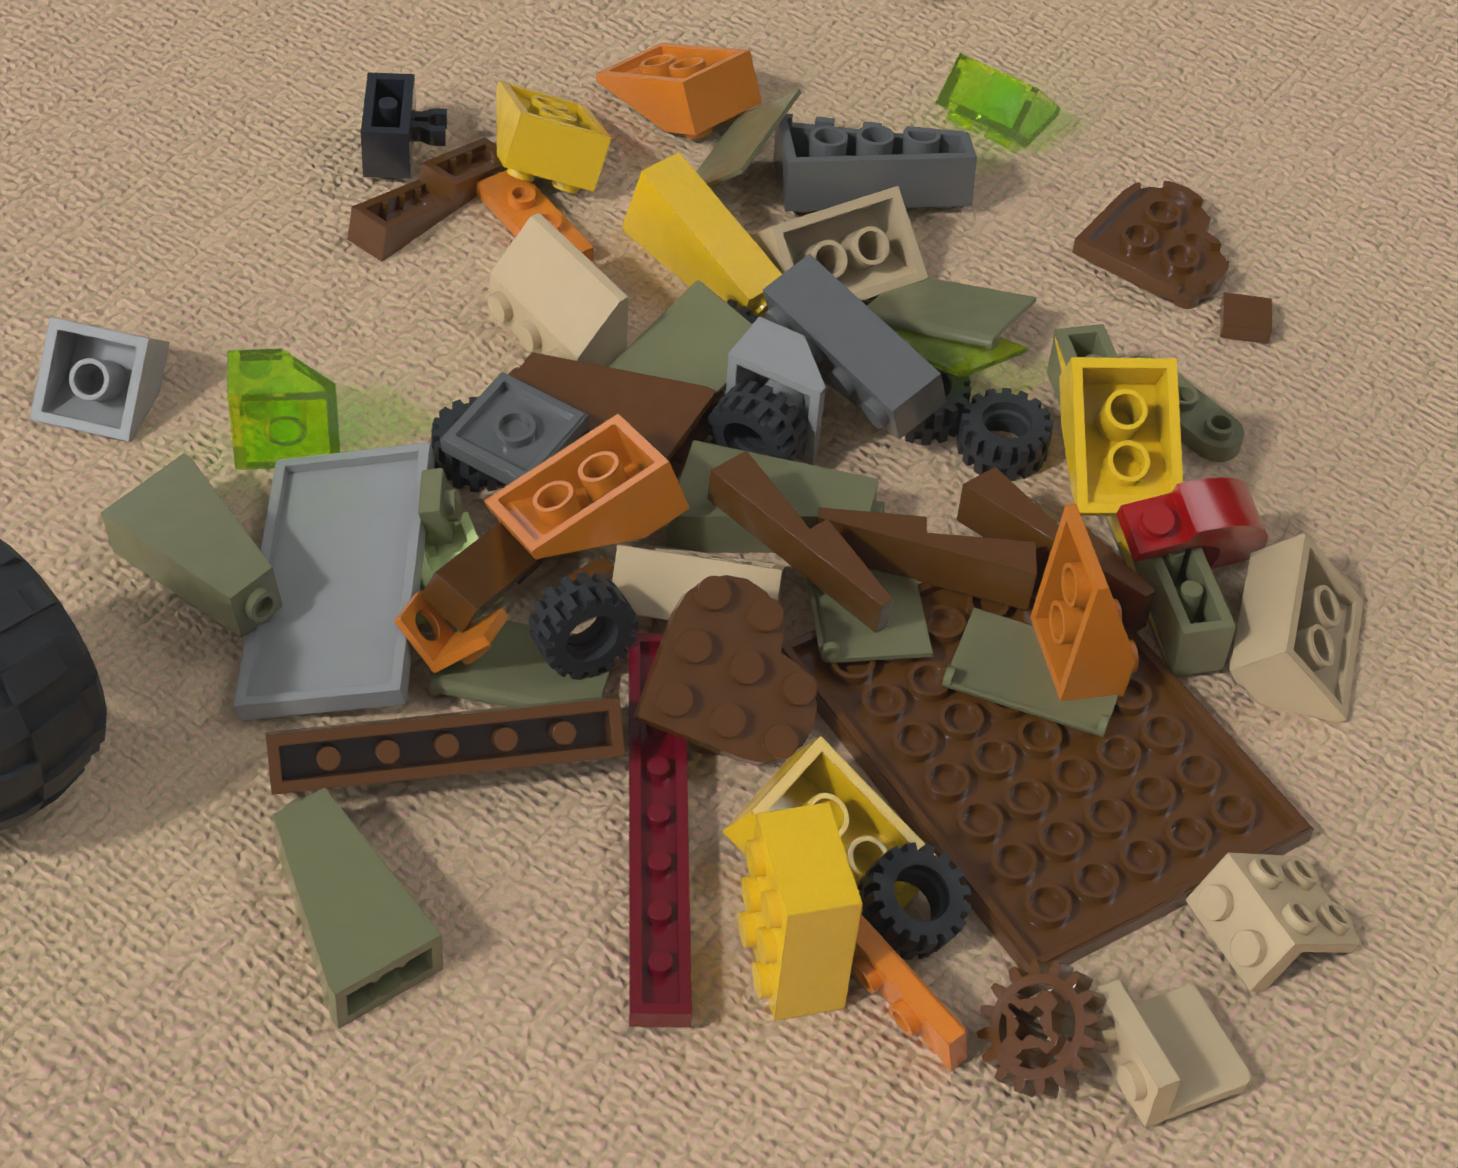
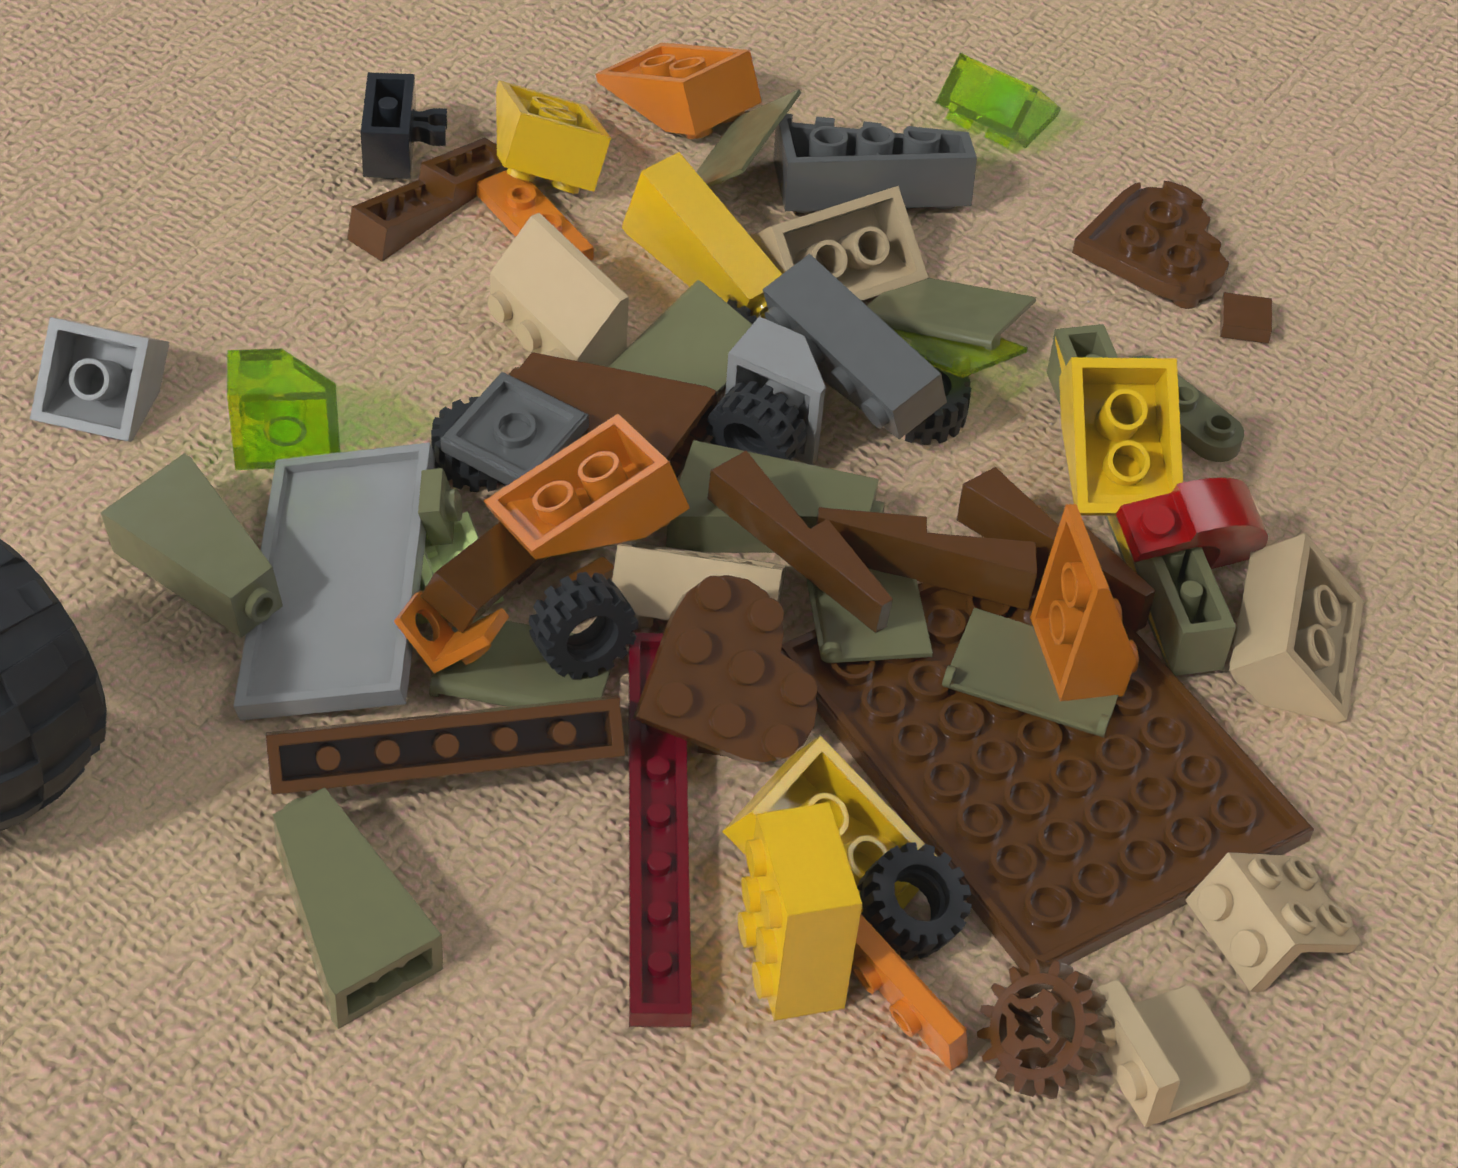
black tyre [957,388,1053,481] -> none

